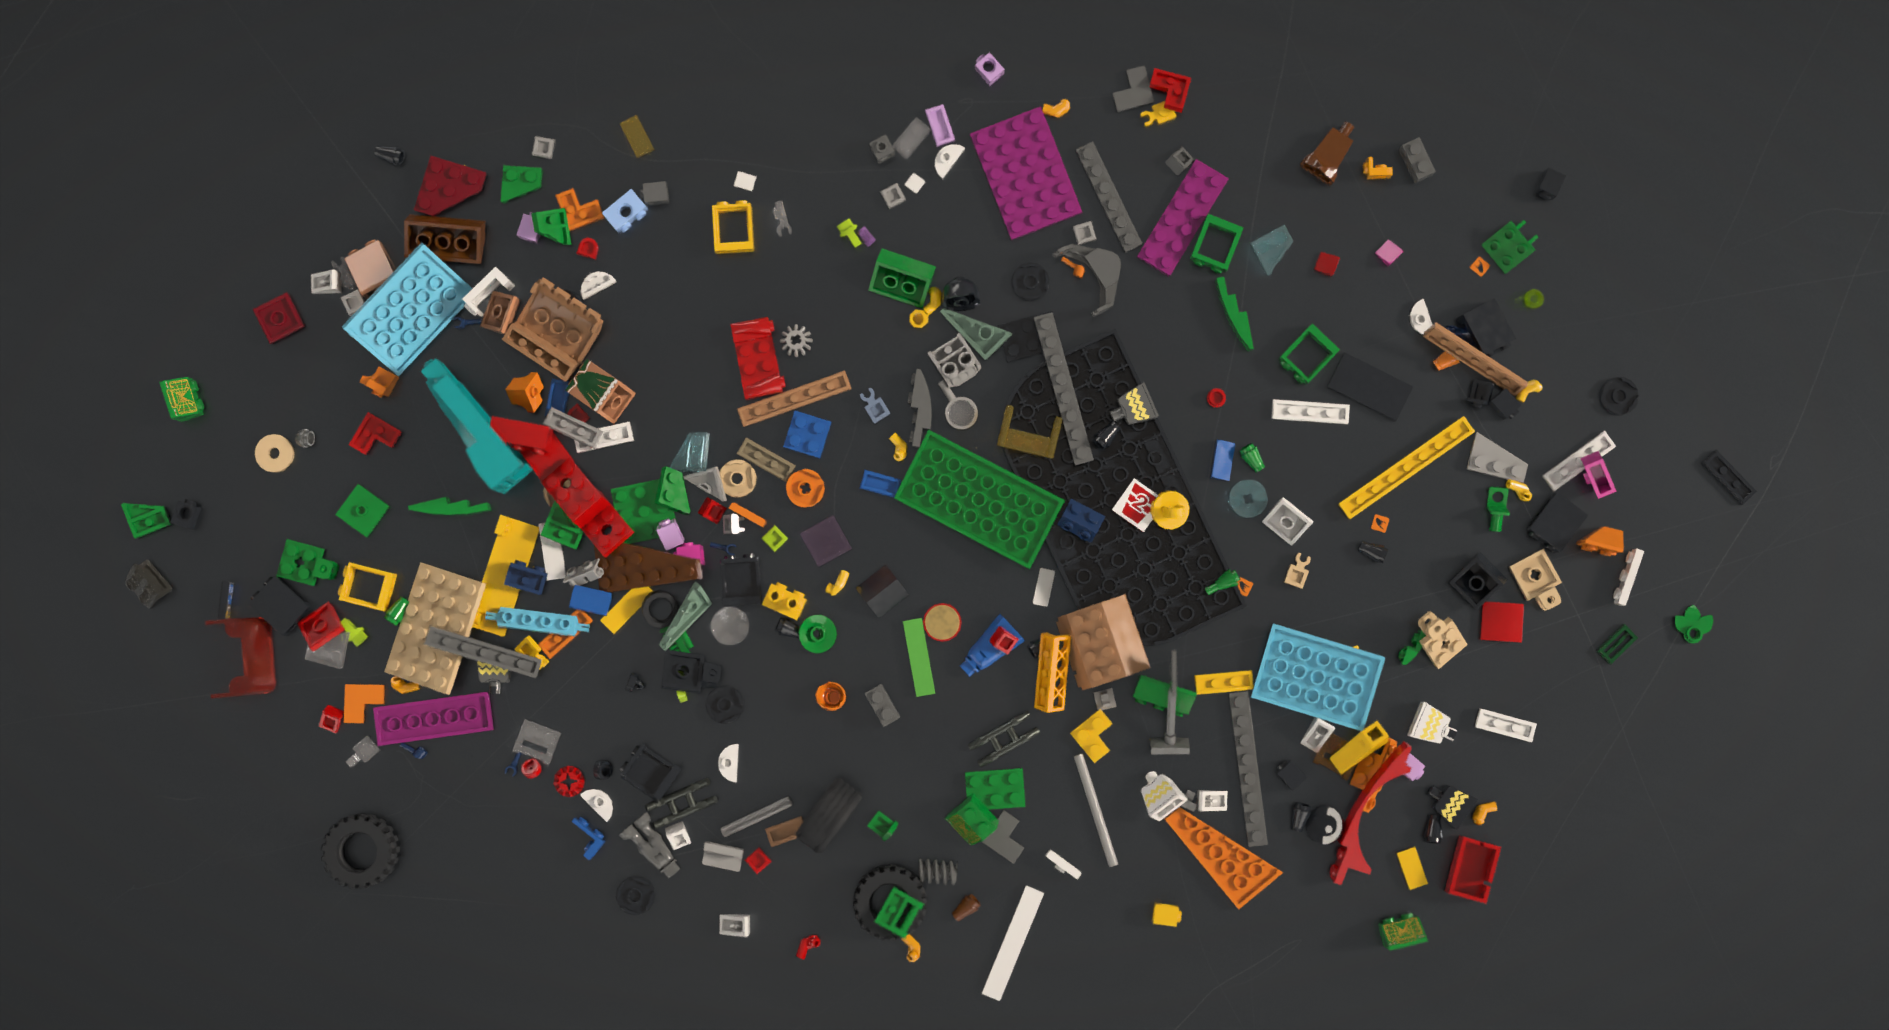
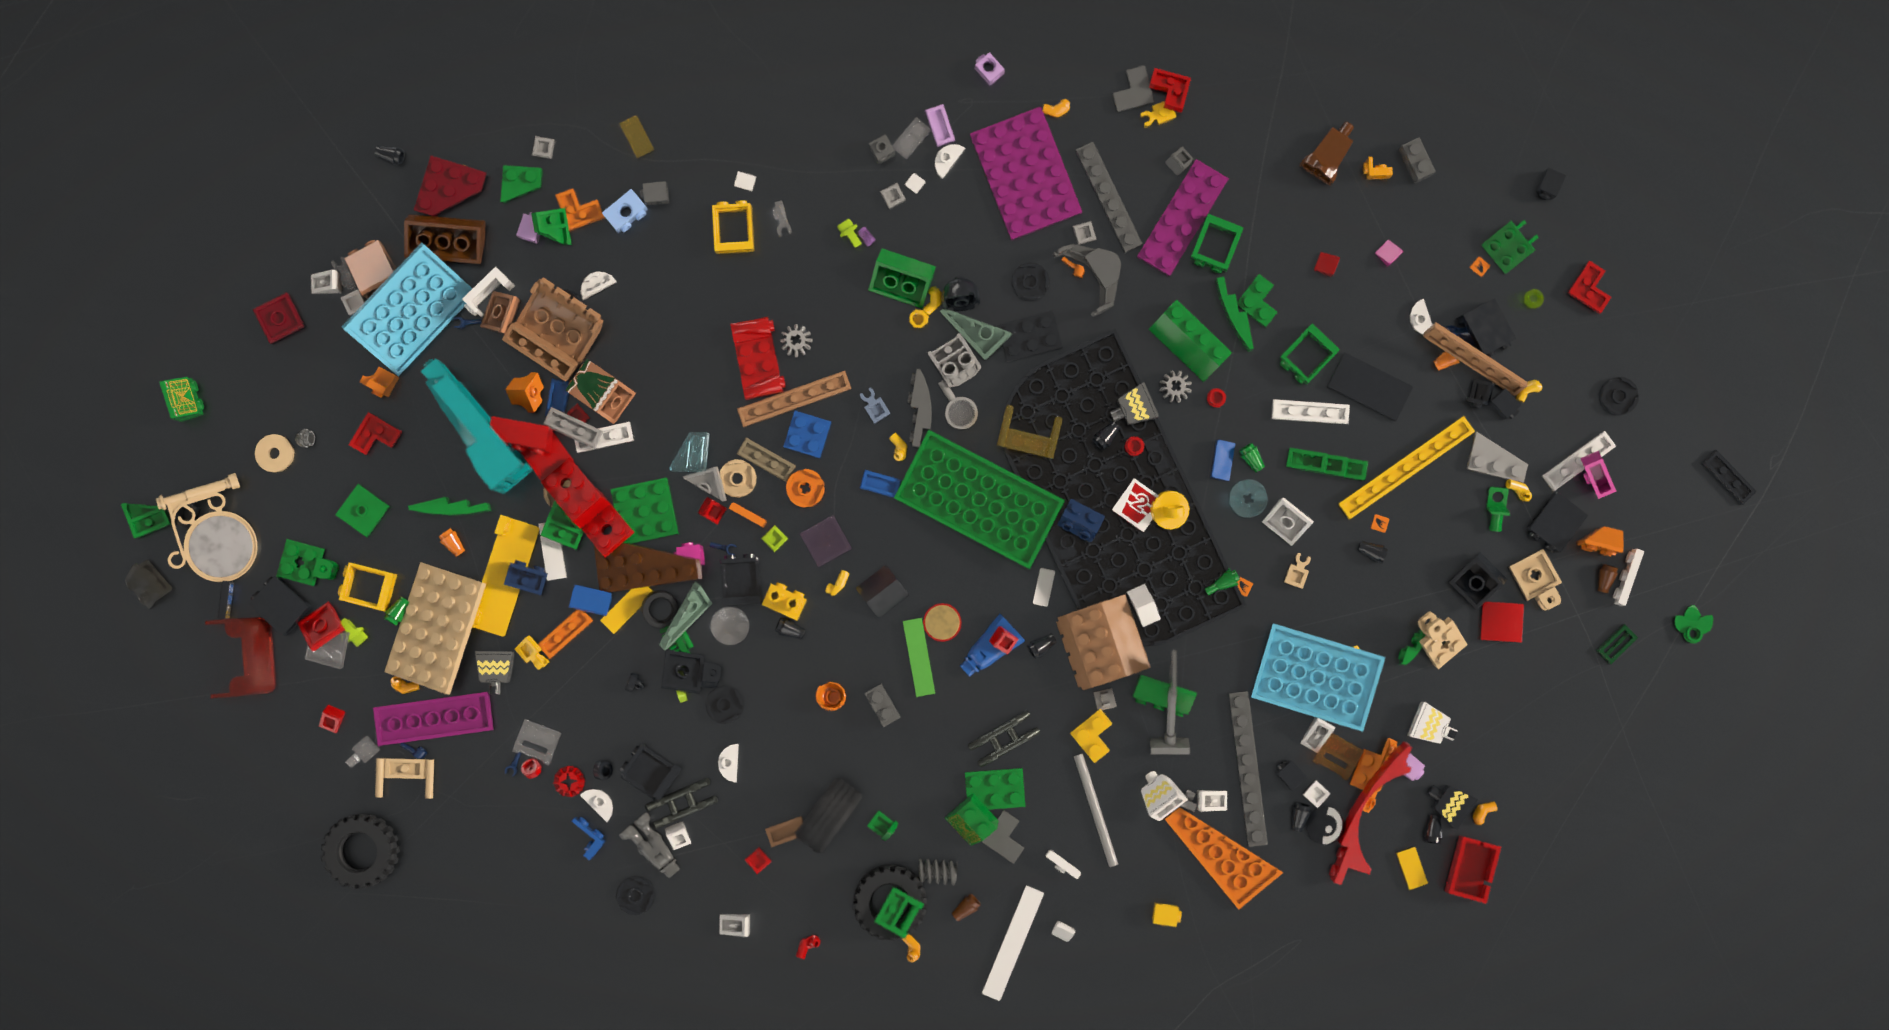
orange tile [344,684,385,723] -> none
dark grey plate [424,626,542,678] -> none
medium azure plate [485,607,590,637] -> none
light grey hinge [563,558,604,587] -> none
red tile [576,238,598,260] -> none
green wing [655,466,690,515] -> none
lavender brick [656,518,684,551] -> none
light grey panel [702,841,744,872] -> none
light grey axle [721,797,793,837] -> none
light grey tile [723,514,745,535] -> none
green dish [799,615,837,653] -> none
dark grey plate [1034,312,1094,466] -> none
light orange fence [1034,633,1071,713] -> none
yellow tile [1194,670,1254,695] -> none
clear light blue wing [1250,225,1293,275] -> none
yellow slope [1329,721,1389,774] -> none
green slope [1378,913,1428,950] -> none
white plate [1475,708,1537,742] -> none
none -> piece [156,473,257,582]
none -> tan plate [375,758,434,798]
none -> orange cone [438,528,465,557]
none -> white slope [1052,921,1075,942]
none -> red plate [1125,437,1144,456]
none -> white slope [1127,584,1160,627]
none -> green slope [1149,300,1232,382]
none -> light grey gear [1159,371,1192,403]
none -> green plate [1237,274,1277,328]
none -> green slope [1286,448,1369,481]
none -> white plate [1302,780,1330,808]
none -> red plate [1568,261,1611,314]
none -> reddish brown cone [1597,564,1619,593]

